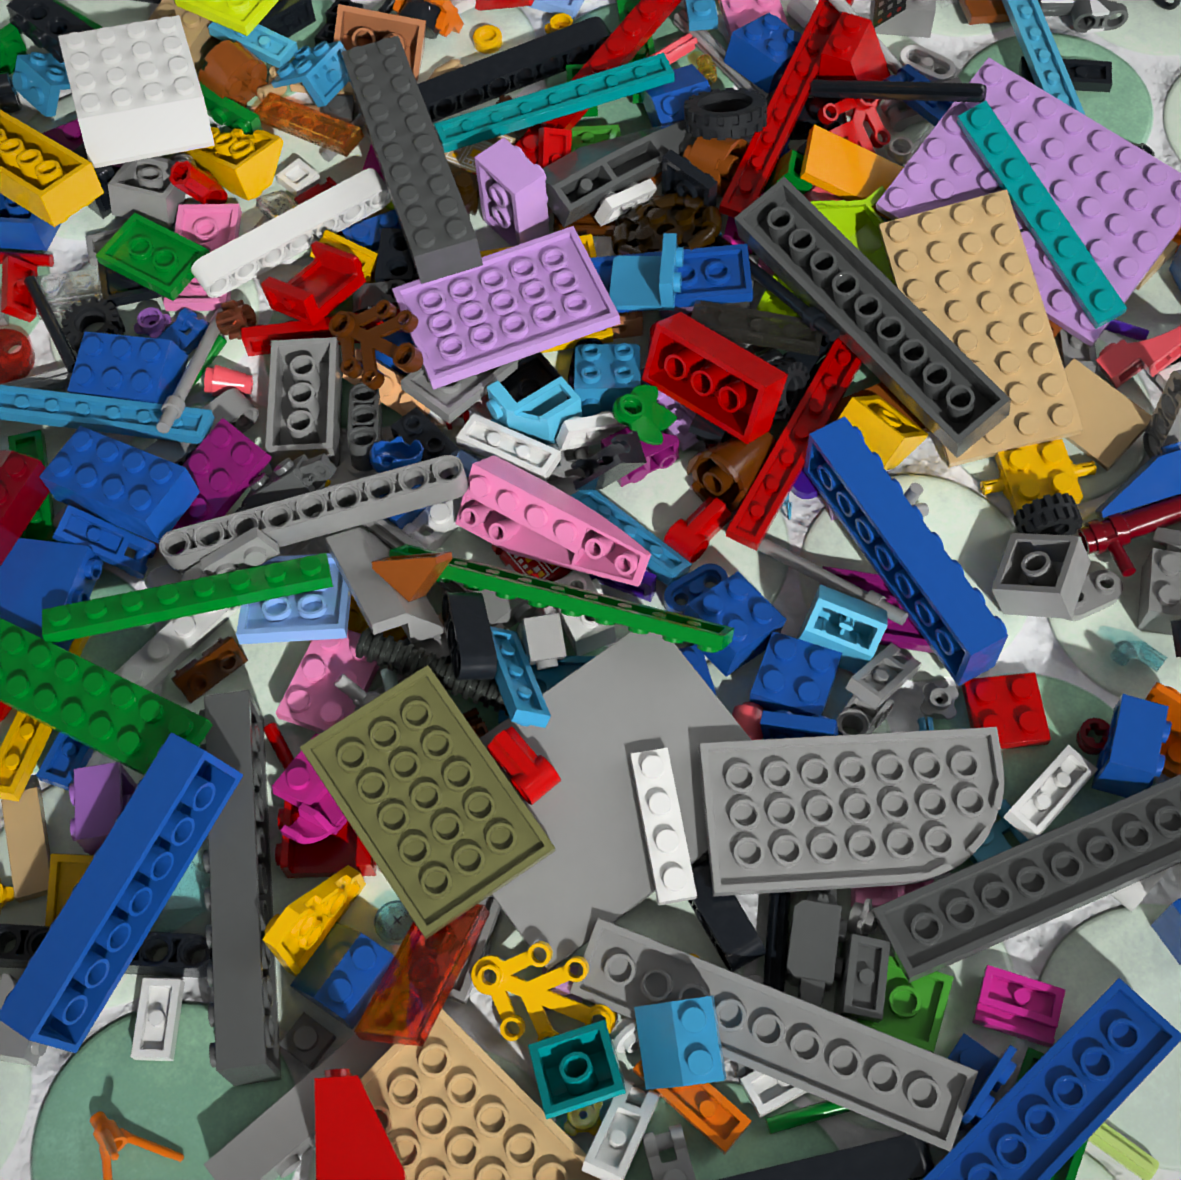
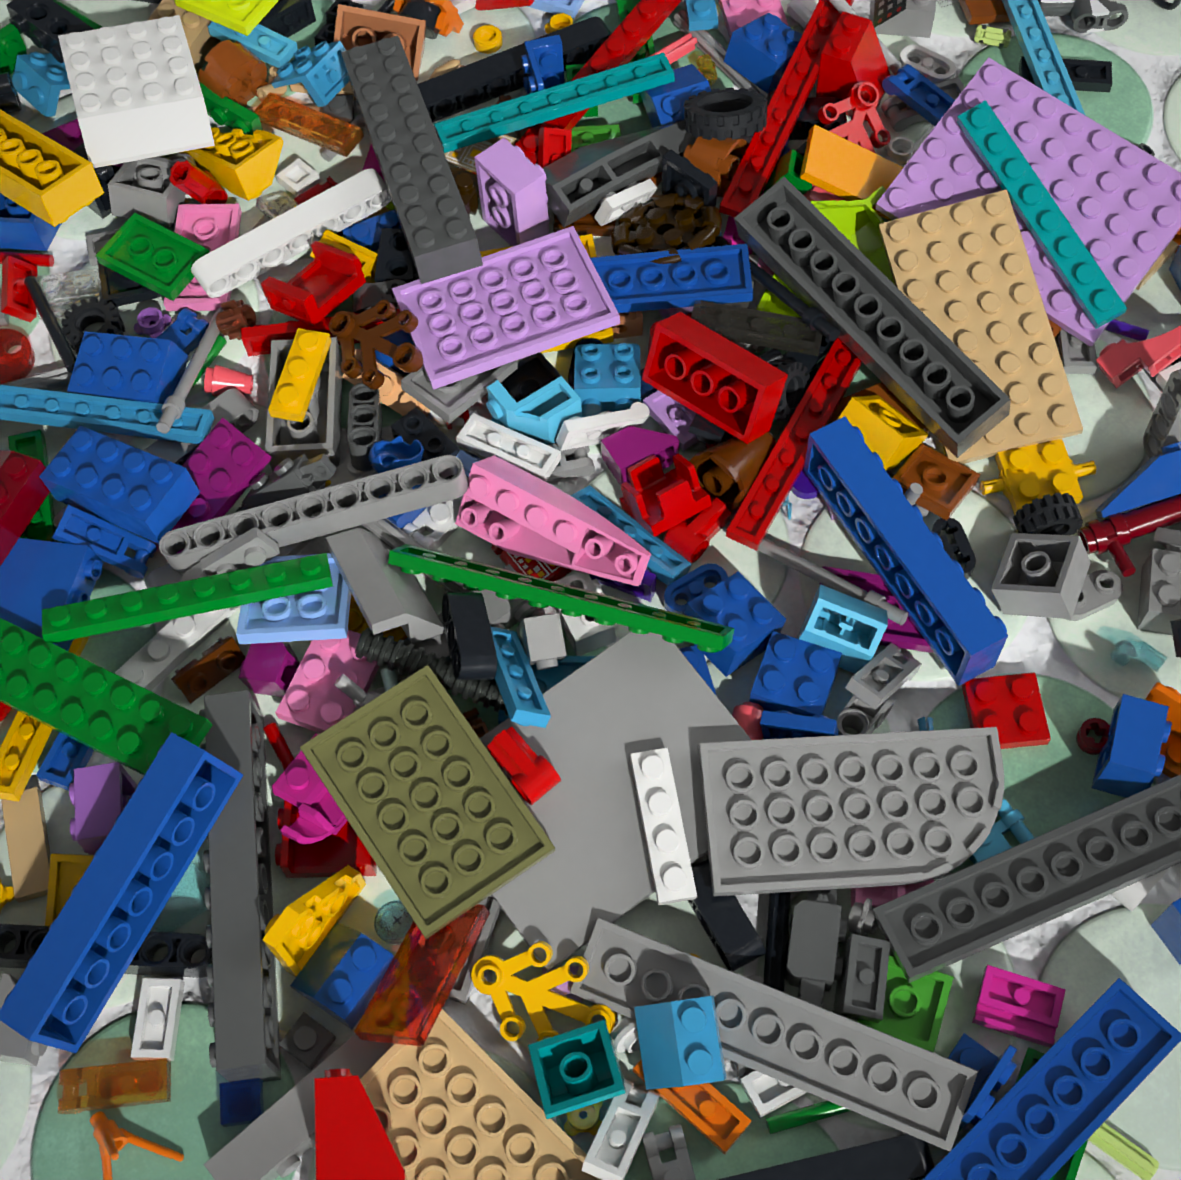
dark orange slope [371,552,452,602] -> none
black hinge [571,431,647,490] -> none
dark azure bracket [609,233,684,311] -> none
green plate [612,385,677,445] -> none
black axle [810,79,987,102] -> none
light grey plate [920,682,959,720] -> none
white plate [1003,745,1098,840] -> none
tan tile [1064,358,1152,471] -> none
none -> clear orange plate [58,1058,171,1114]
none -> clear blue plate [219,1078,264,1127]
none -> magenta slope [238,642,300,697]
none -> yellow plate [268,328,331,422]
none -> blue bracket [521,35,565,95]
none -> red panel [619,453,712,537]
none -> dark orange plate [892,443,981,521]
none -> black beam [931,518,976,579]
none -> yellowish green piece [974,25,1011,48]

